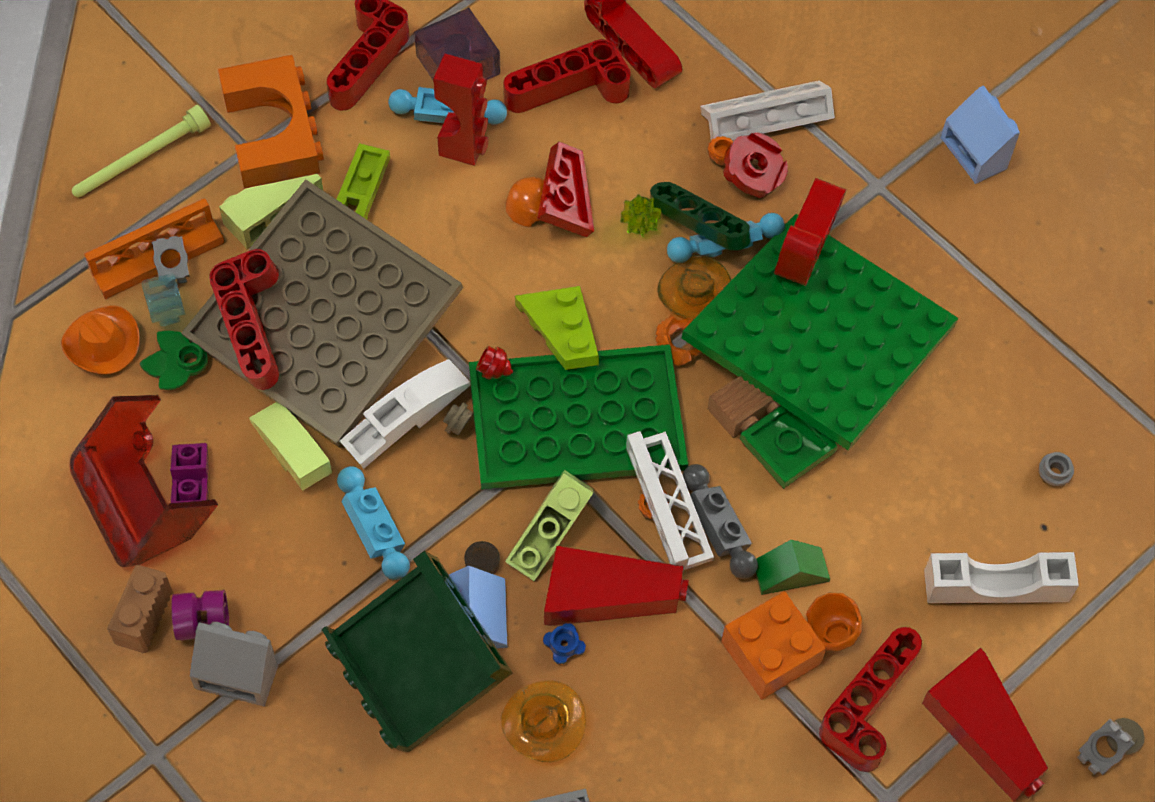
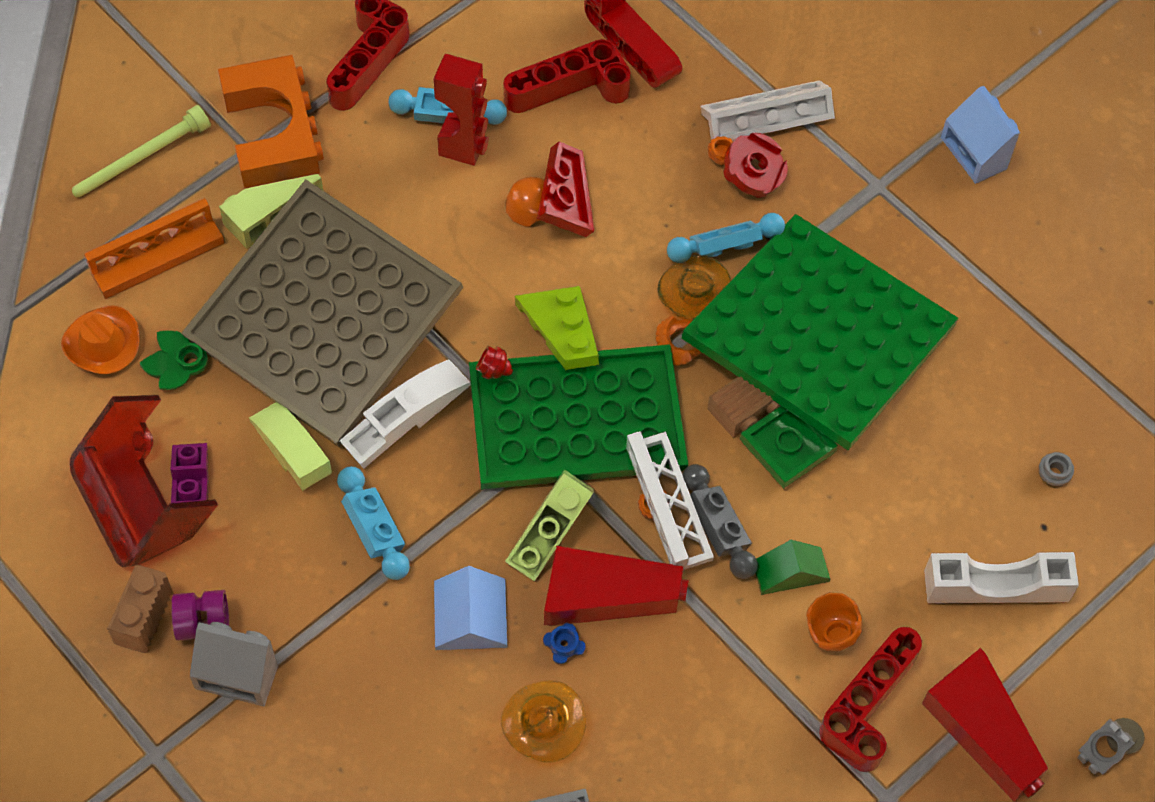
clear light blue brick [141,273,185,326] -> none
light grey piece [152,236,190,286] -> none
red beam [209,249,279,390] -> none
dark green panel [321,550,513,752] -> none
lime plate [336,143,390,220] -> none
brick [414,8,500,80] -> none
dark tan plate [443,402,473,435] -> none
clear smoke tile [464,541,500,574] -> none
clear neon green gear [620,194,661,237] -> none
dark green beam [650,182,751,250] -> none
orange brick [721,591,826,700] -> none
red beam [774,178,847,286] -> none

